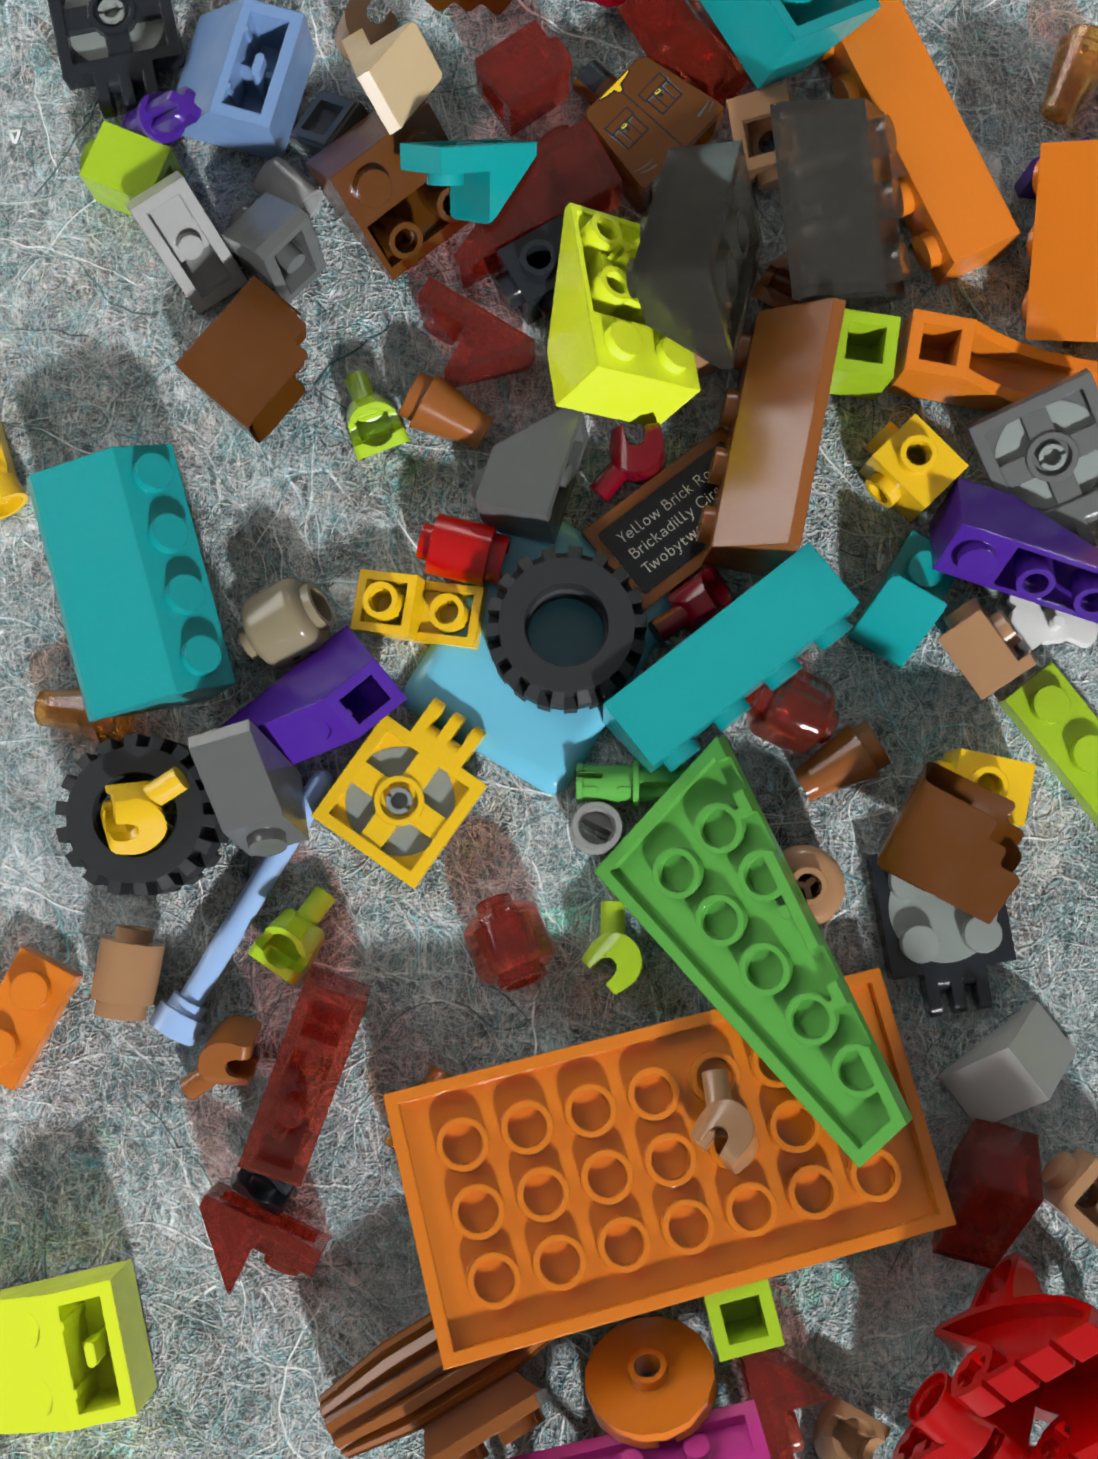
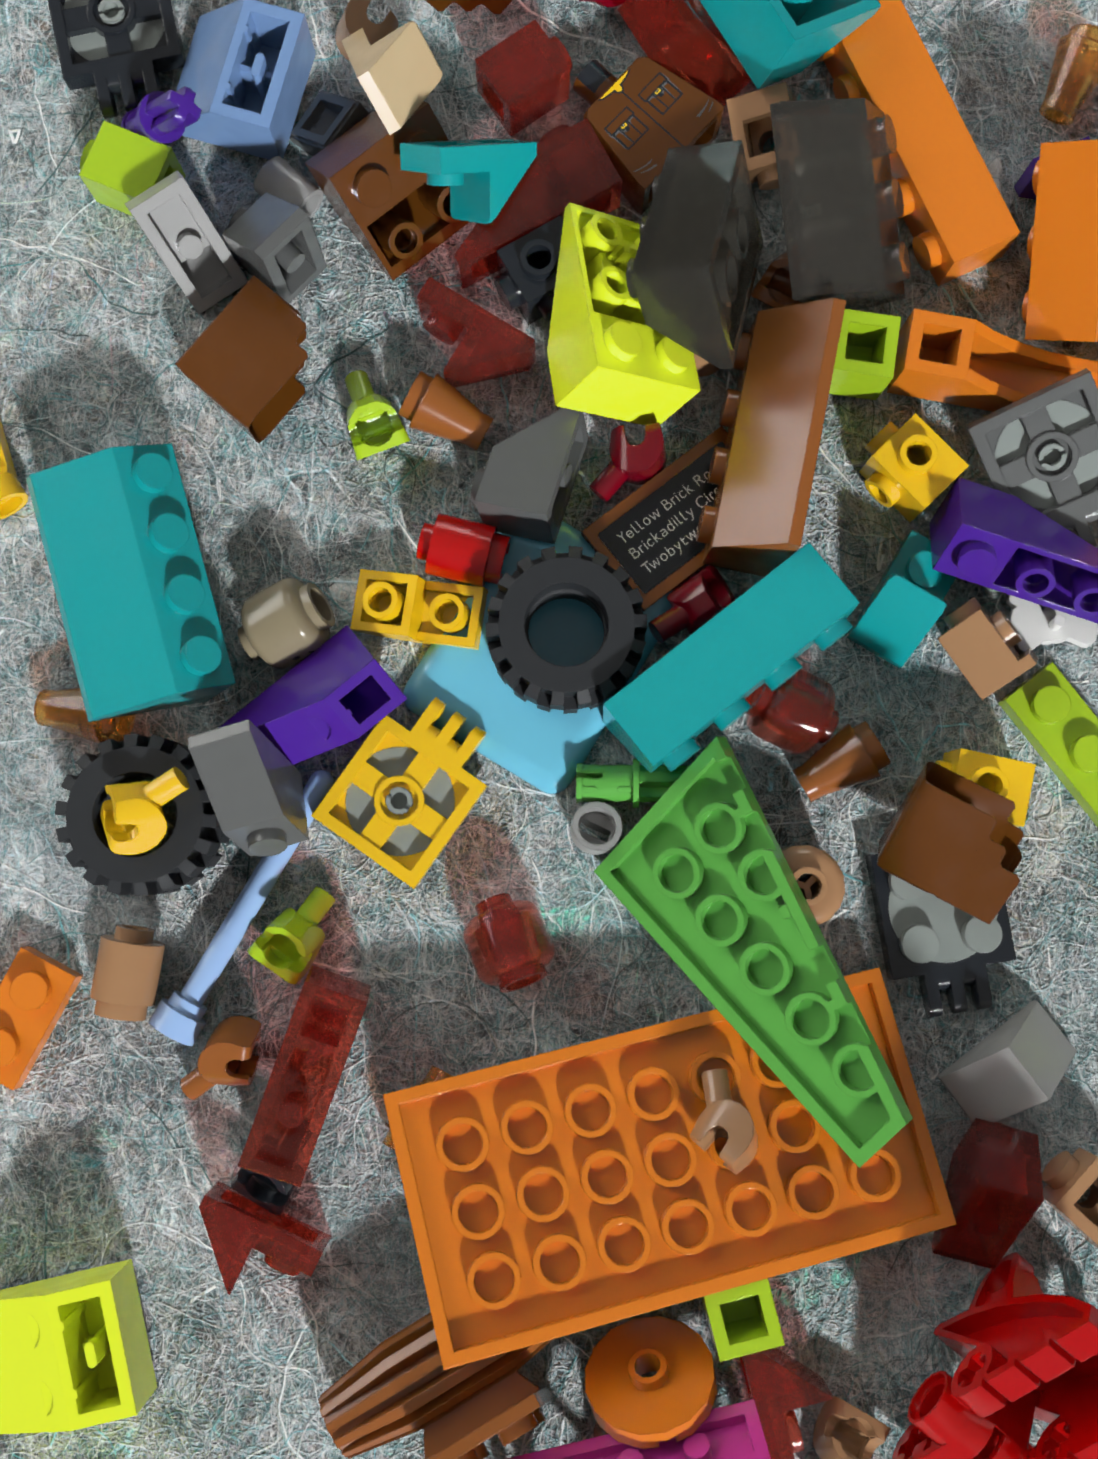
lime piece [581,901,644,995] -> none

